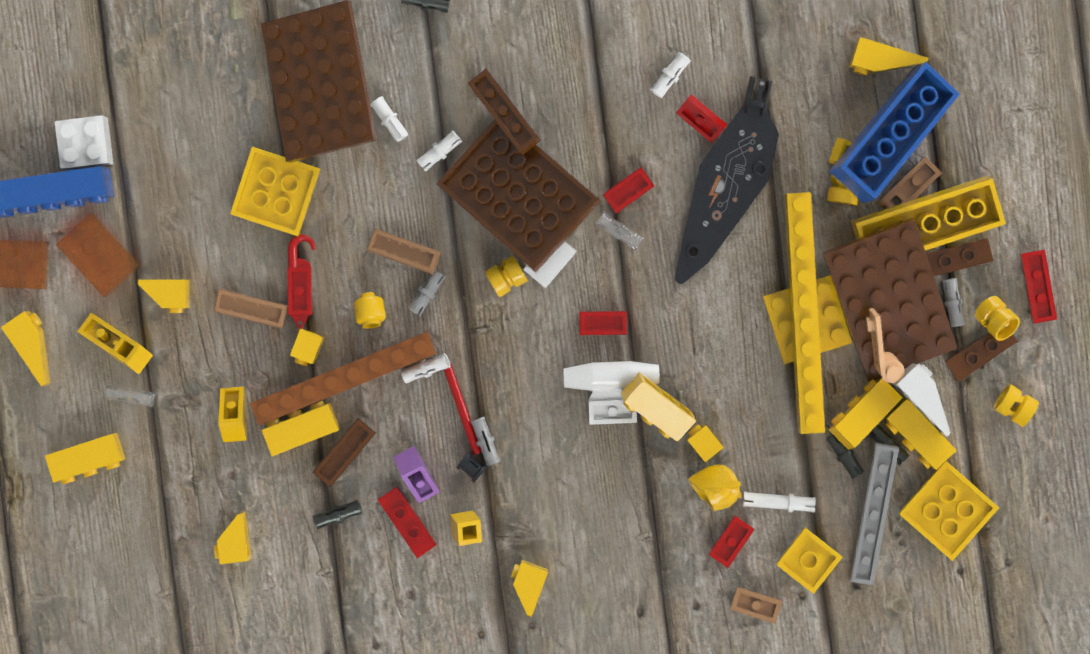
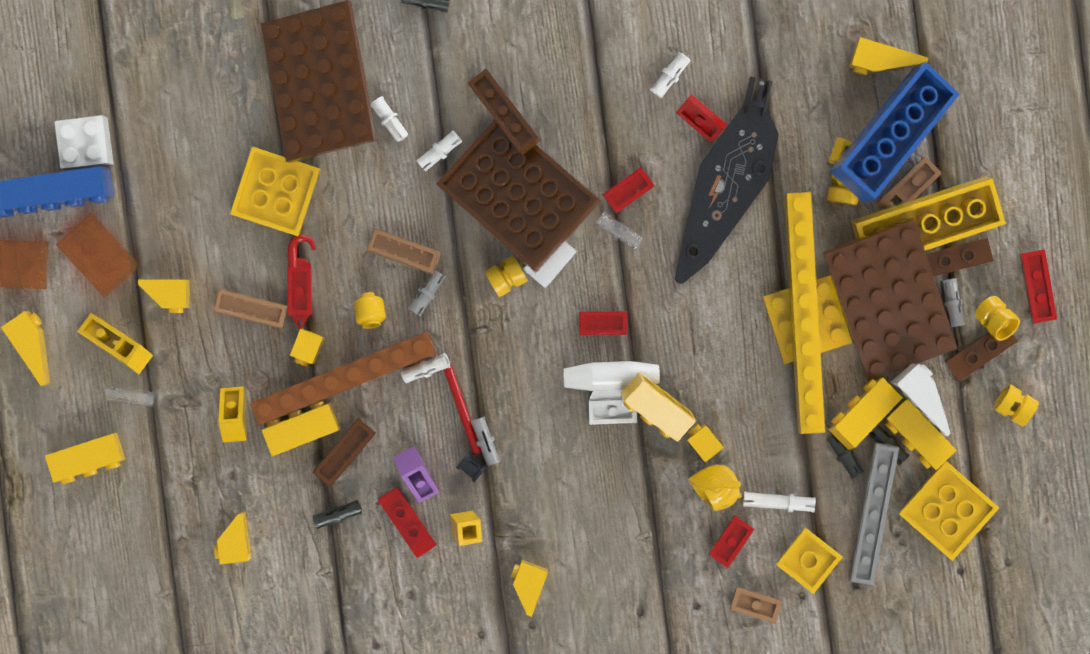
light nougat door [866,308,905,383] -> none

